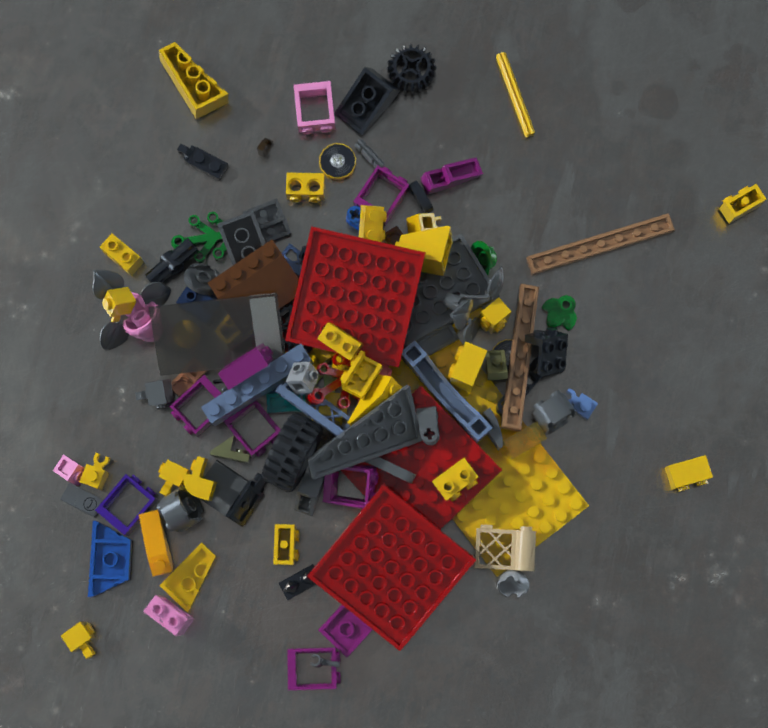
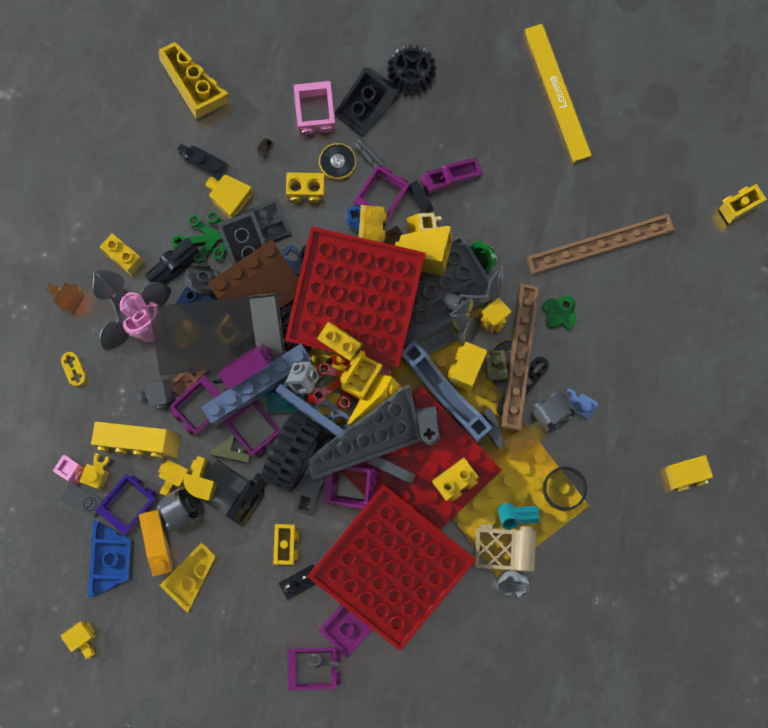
yellow brick [102,287,136,323] -> none
bright pink window [143,595,194,636] -> none
yellow axle [496,52,535,137] -> none
black bracket [525,327,568,376] -> none
none -> clear orange brick [46,283,85,315]
none -> yellow beam [61,352,87,387]
none -> yellow wedge [91,422,181,459]
none -> yellow torso [205,175,253,219]
none -> teal piece [498,503,540,530]
none -> yellow tile [524,24,592,163]
none -> black tyre [543,466,587,511]

